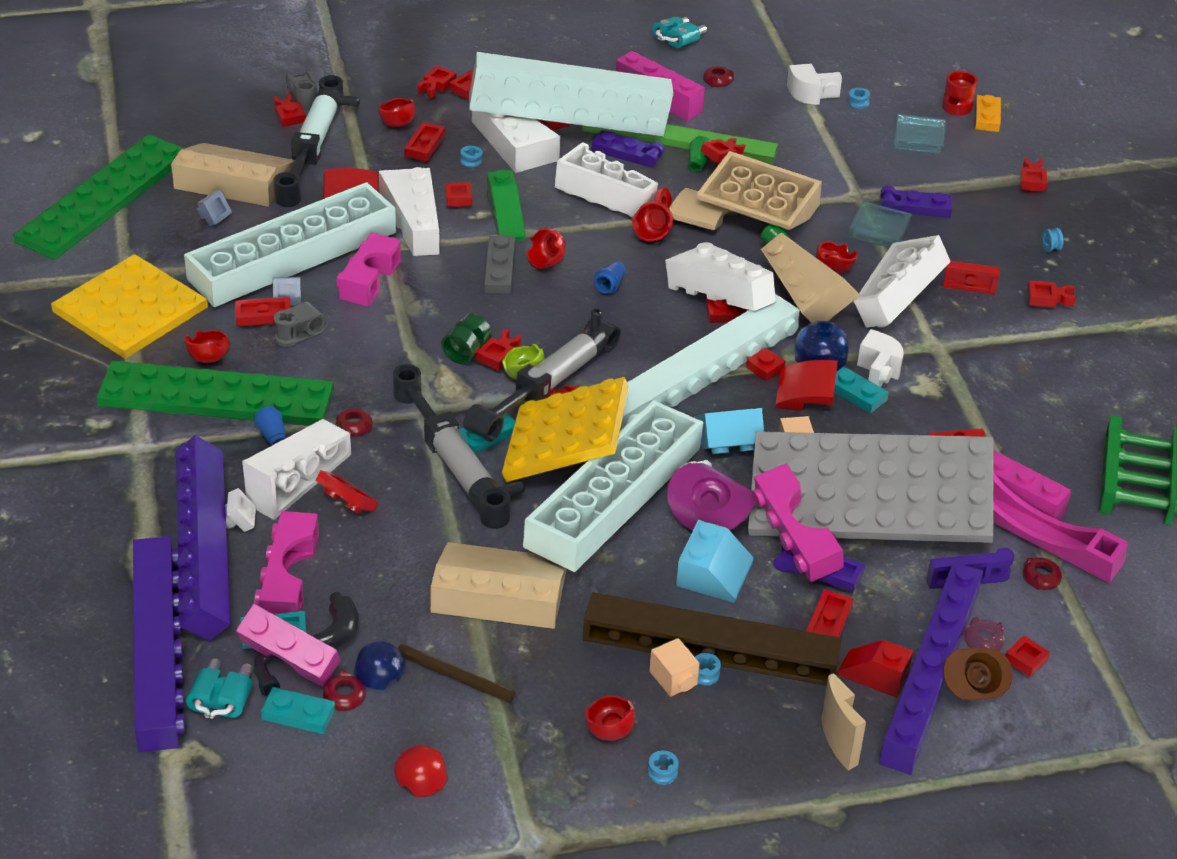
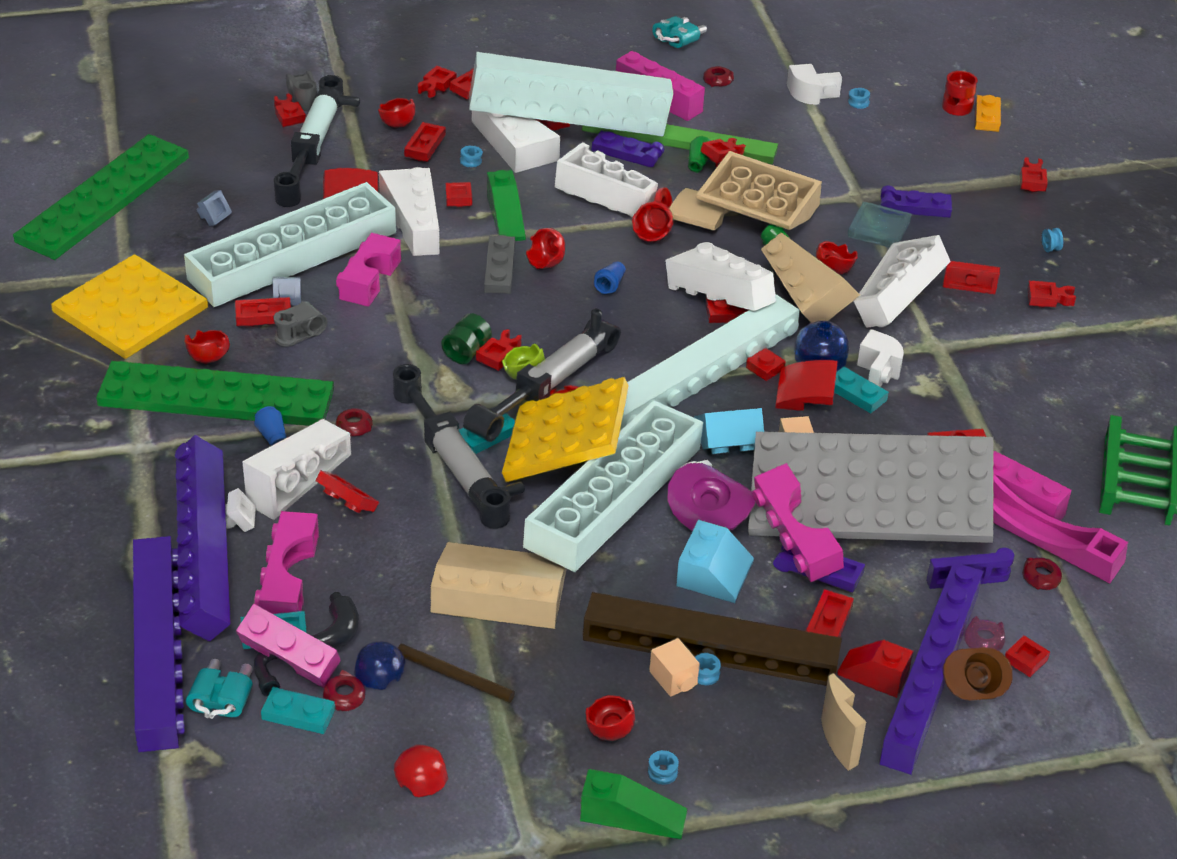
tan slope [171,143,295,207] -> none
clear light blue tile [894,114,946,154] -> none
none -> green slope [580,769,688,839]

